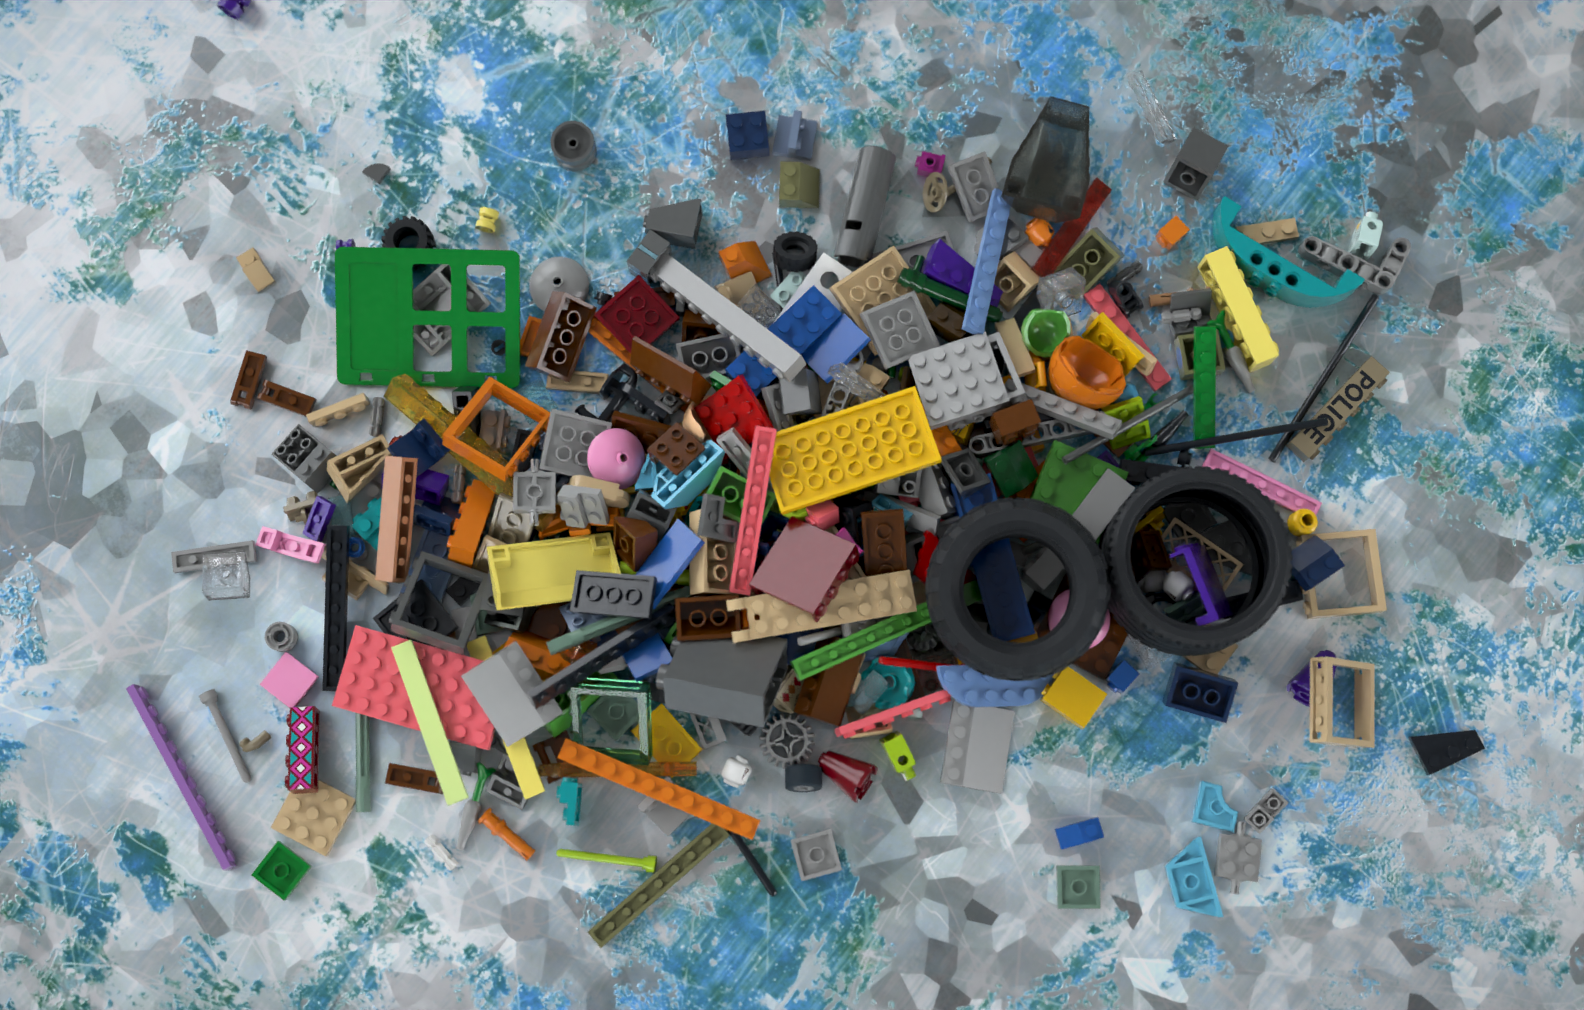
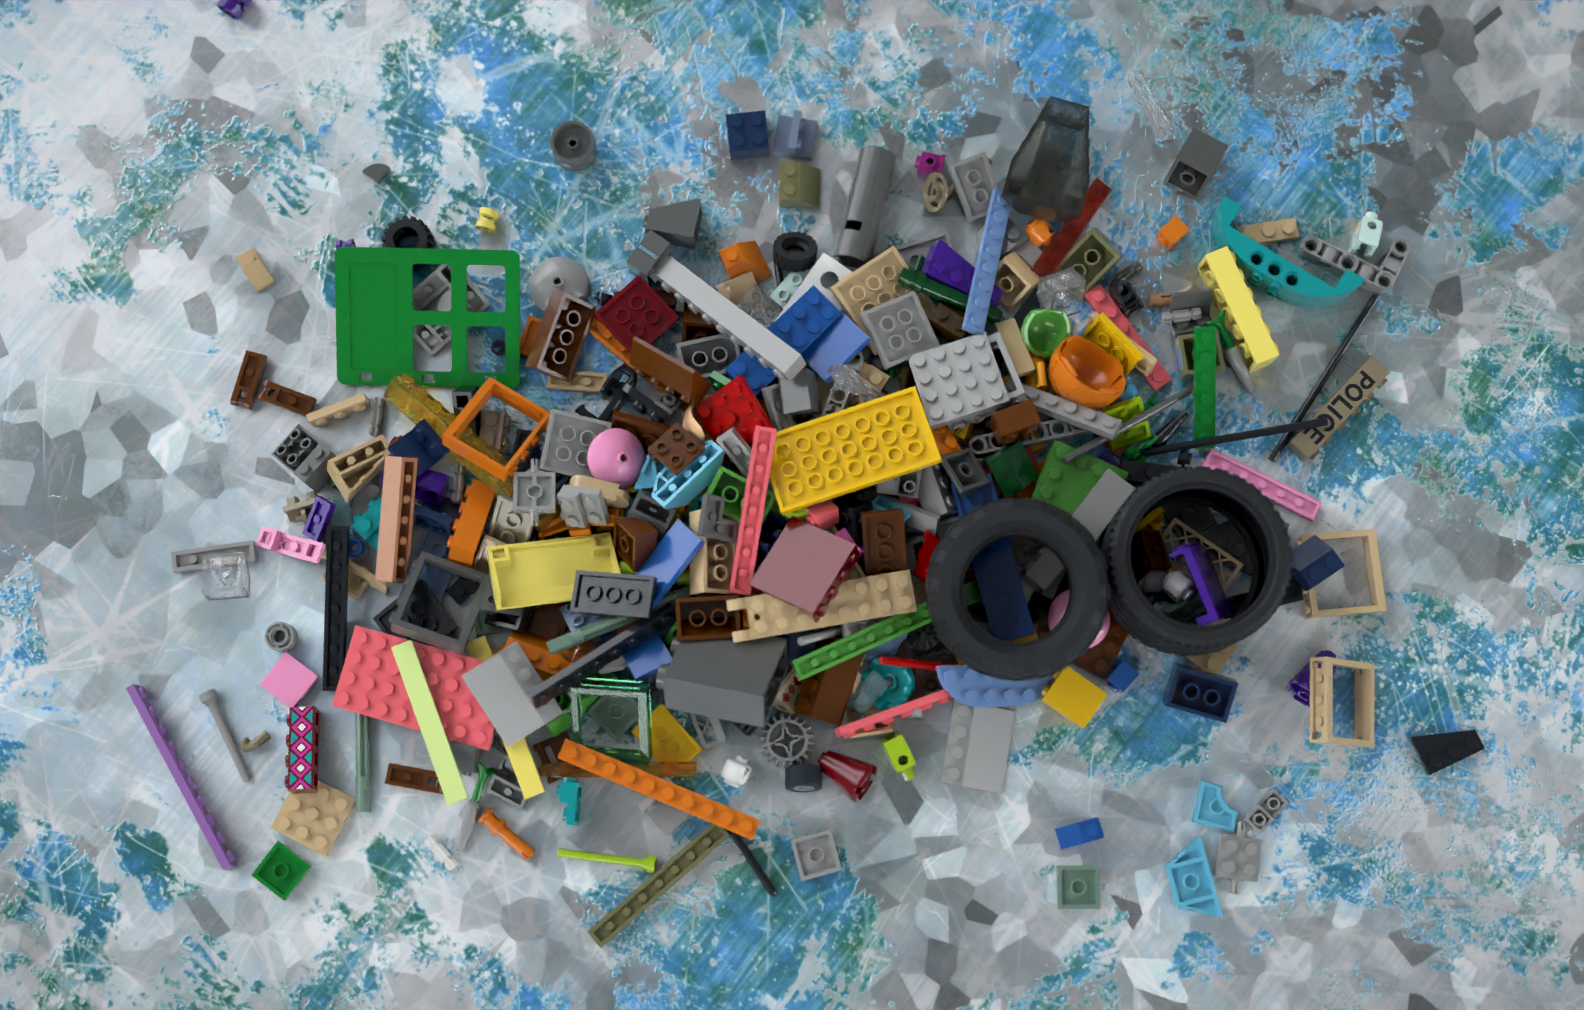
yellow head [1287,508,1318,537] -> none

